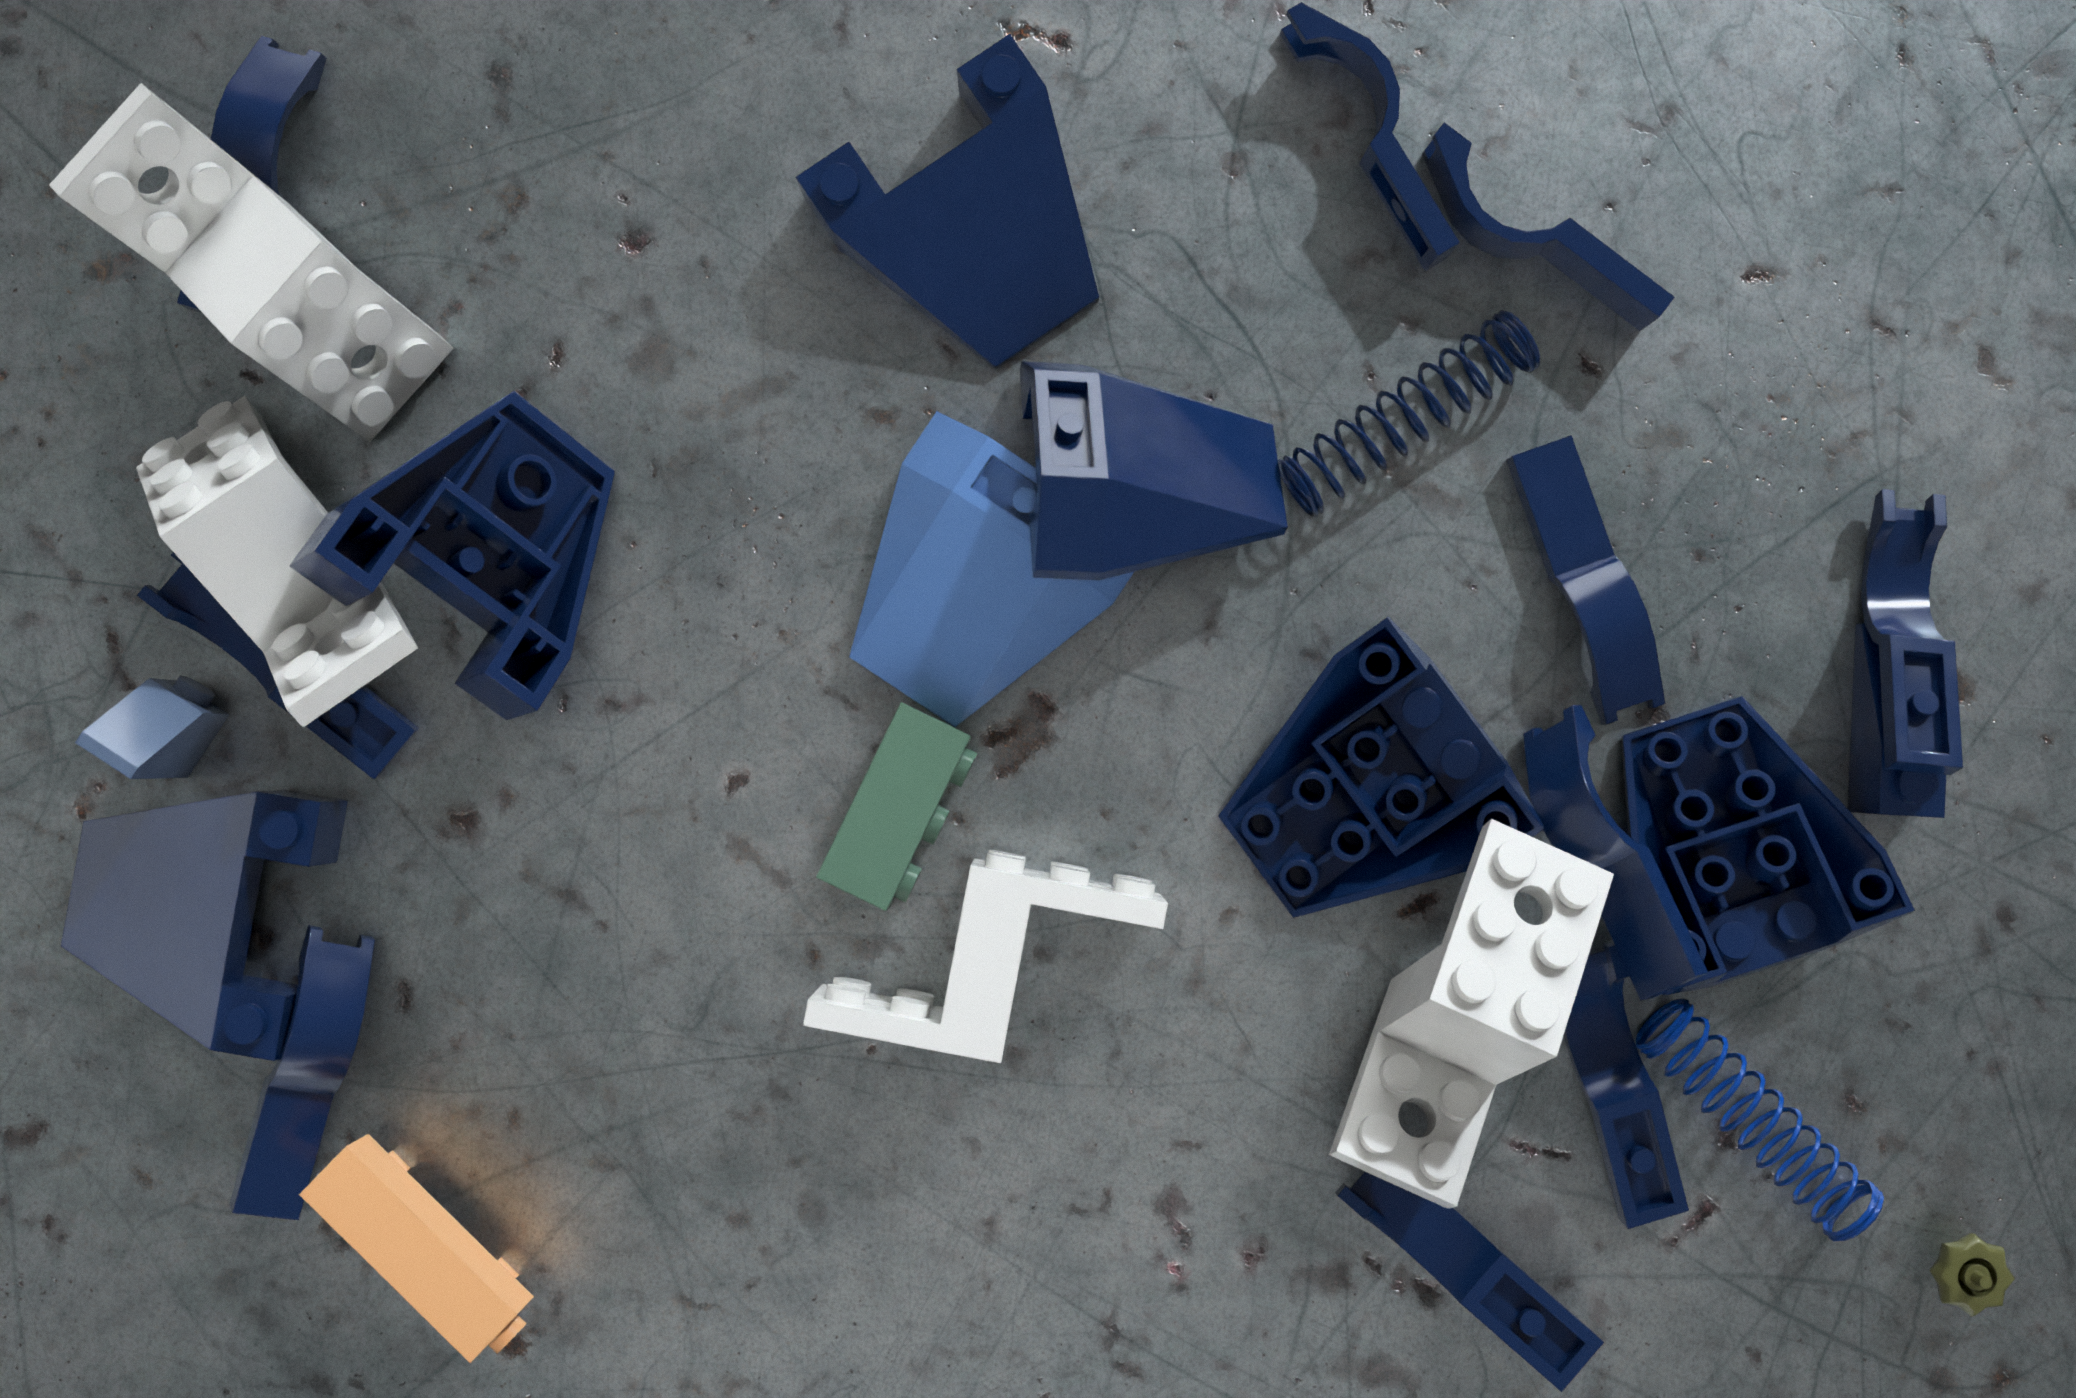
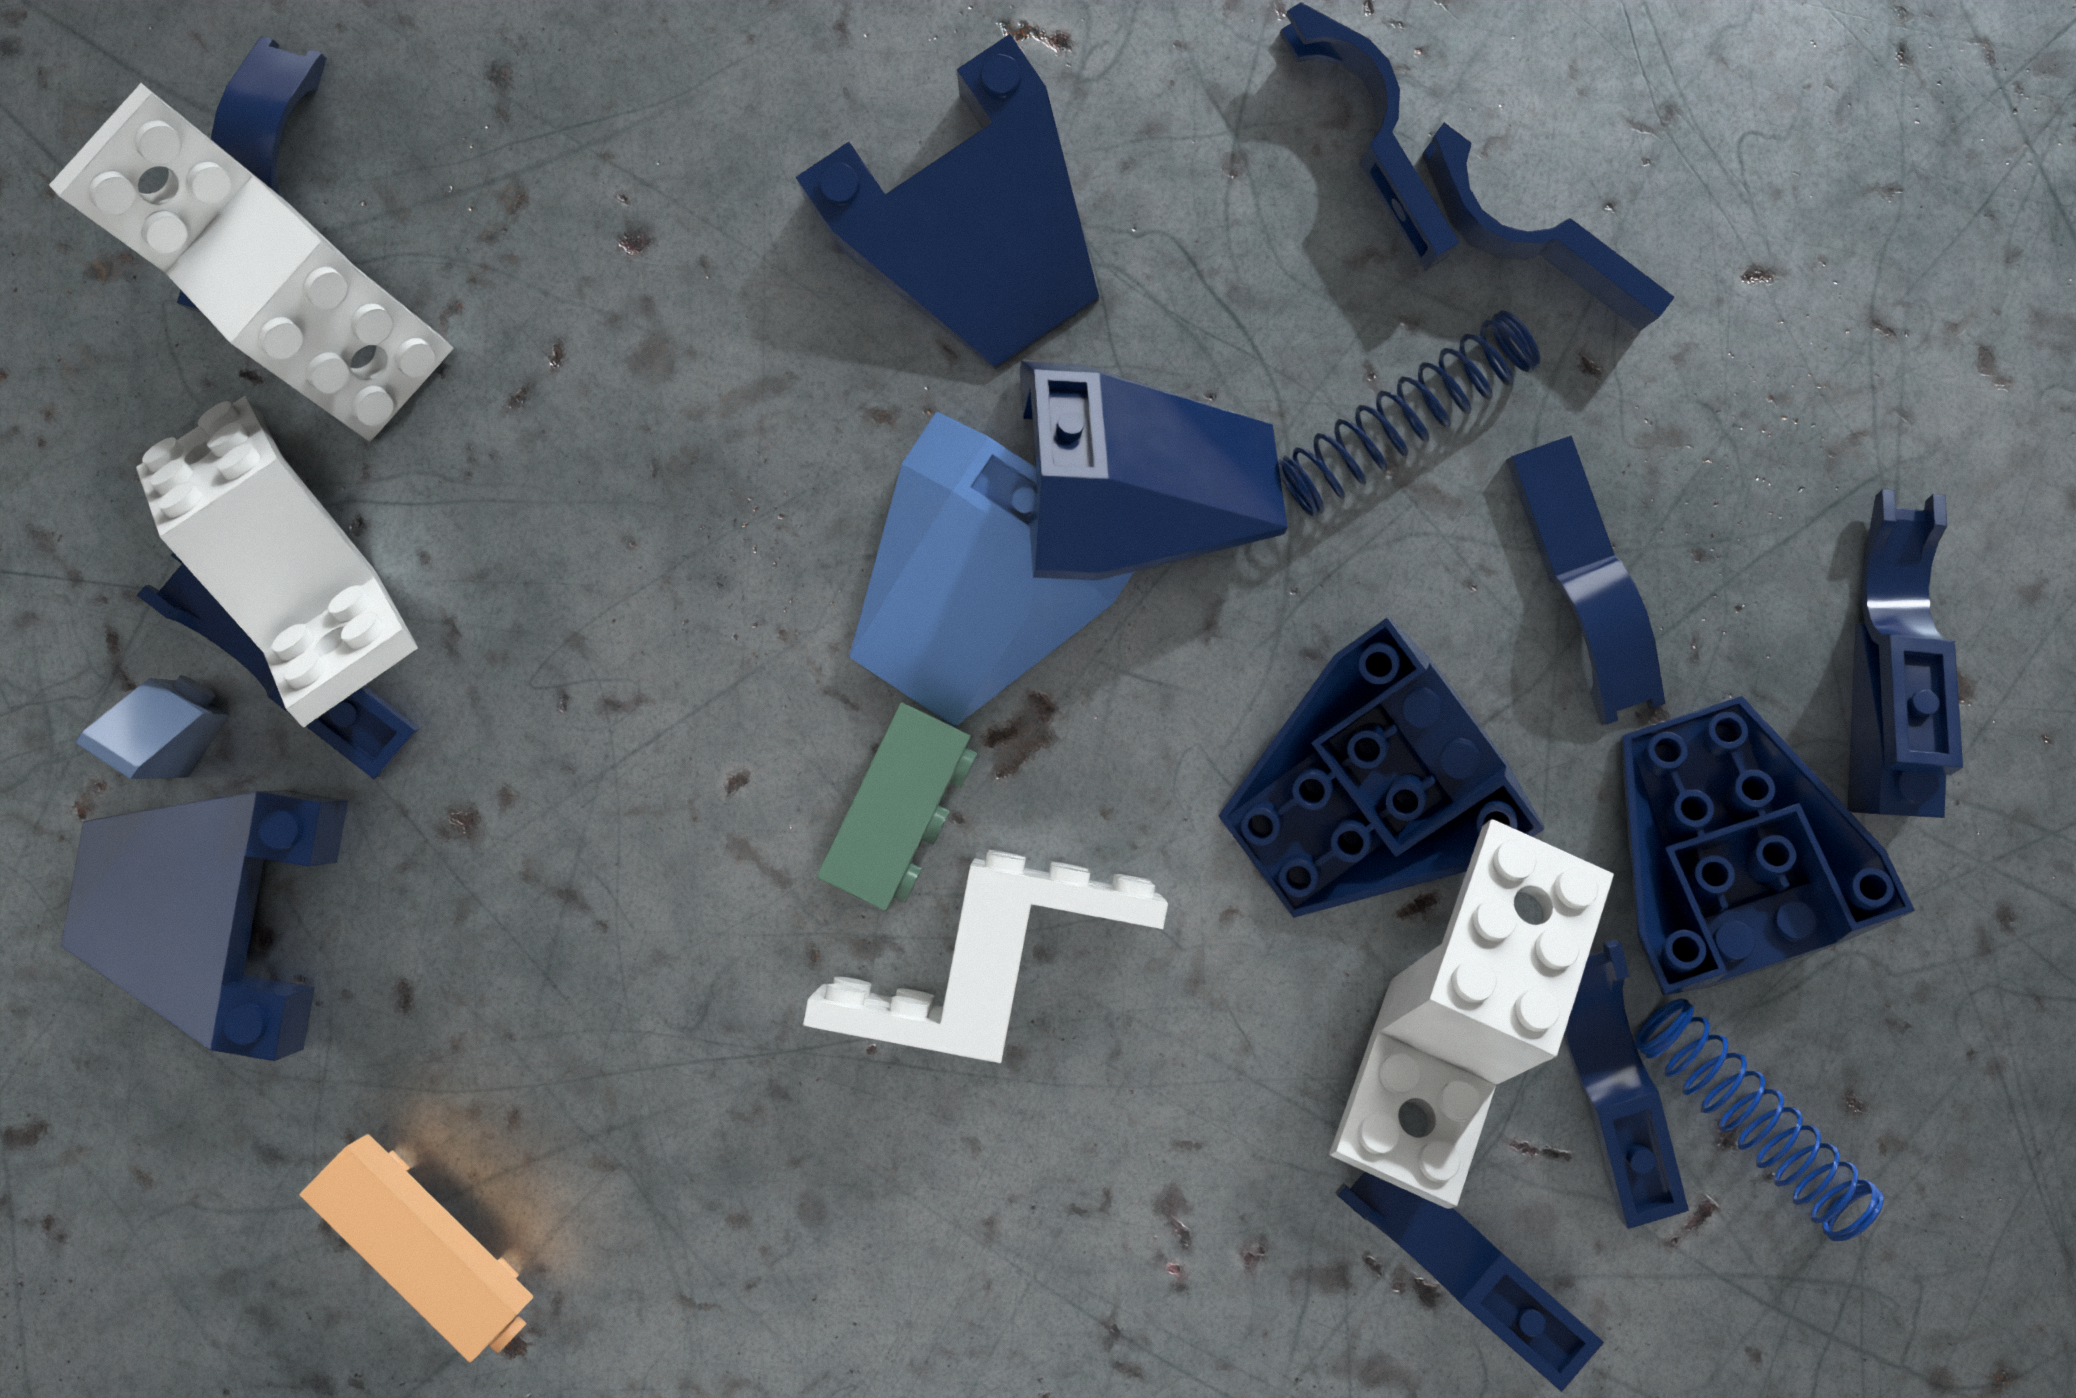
dark blue piece [229,925,375,1221] -> none
dark blue wedge [289,391,615,720] -> none
dark blue piece [1523,705,1708,1001] -> none
olive piece [1929,1233,2015,1317] -> none

